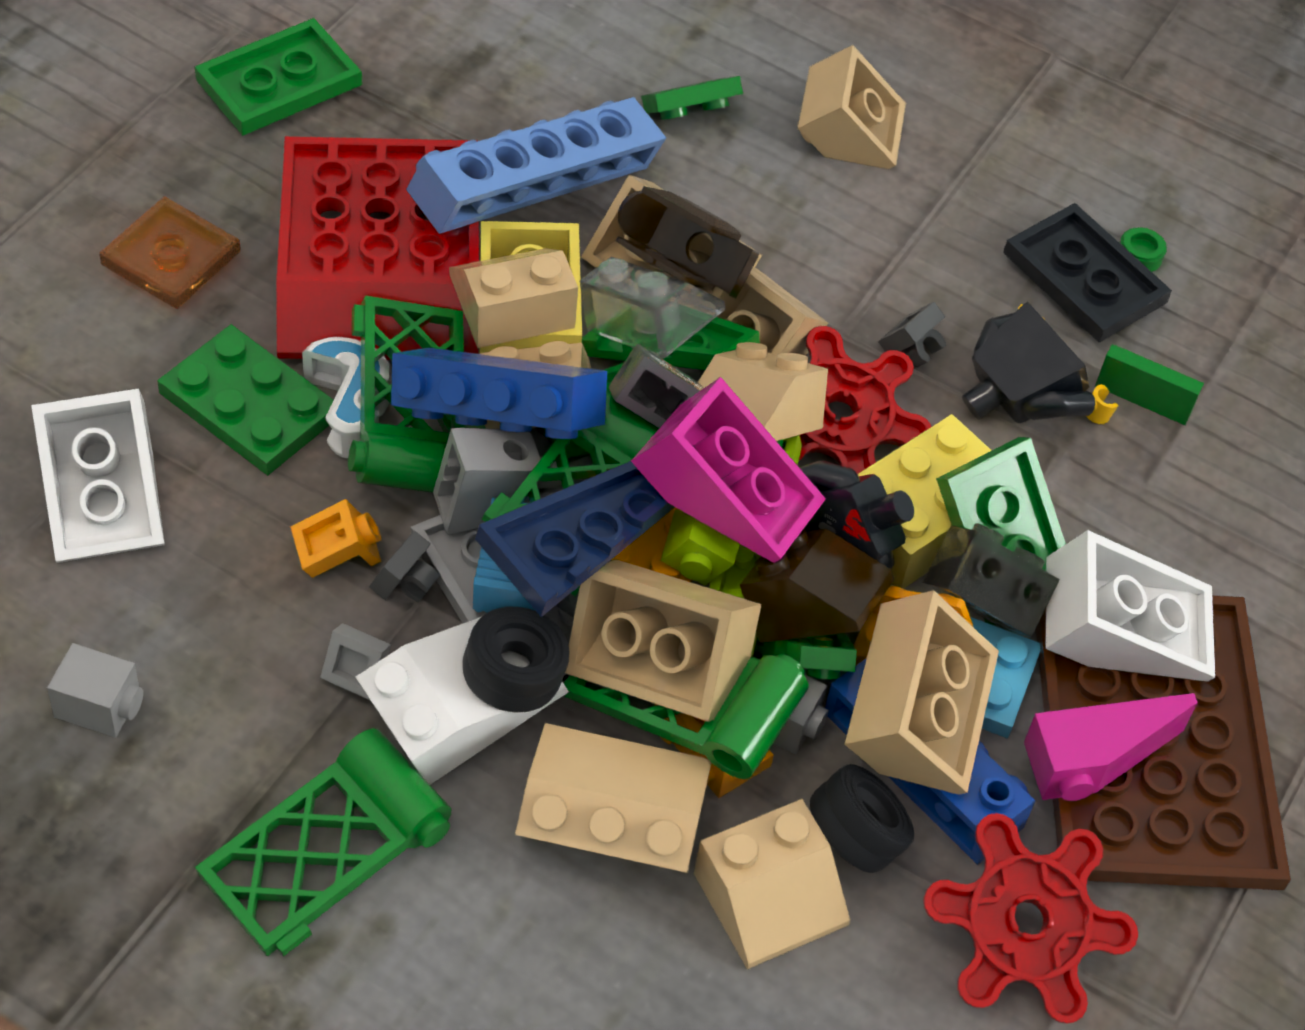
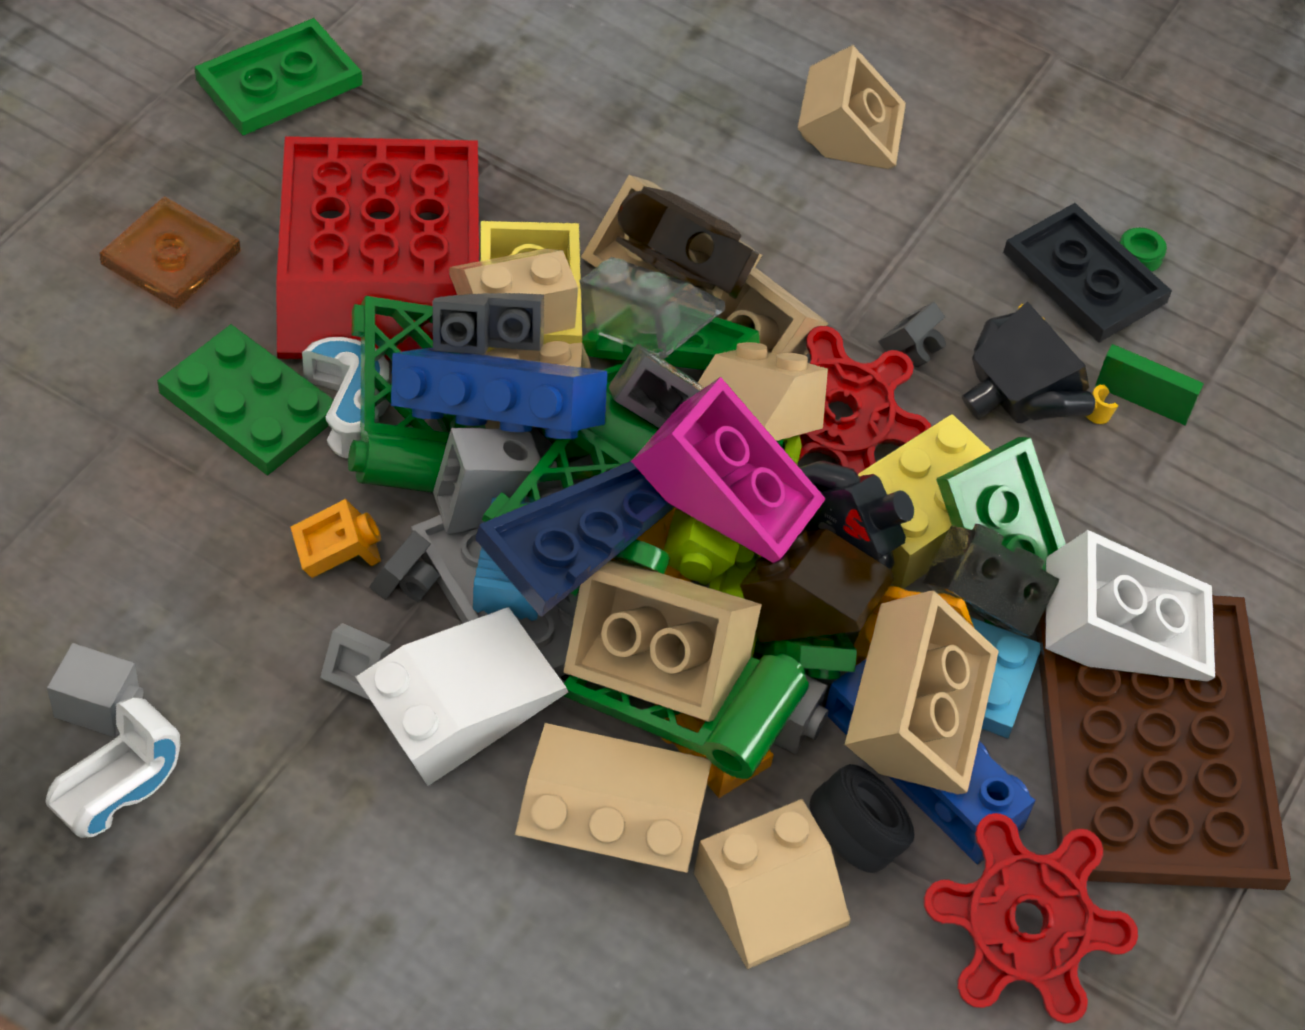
white slope [31,389,165,563] -> none
green piece [195,728,452,957] -> none
medium blue brick [406,97,666,234] -> none
black tyre [462,606,569,712] -> none
green plate [641,76,743,120] -> none
dark pink slope [1024,693,1198,801] -> none
none -> white animal [46,698,181,838]
none -> dark grey slope [432,293,544,355]
none -> green tile [614,539,670,574]

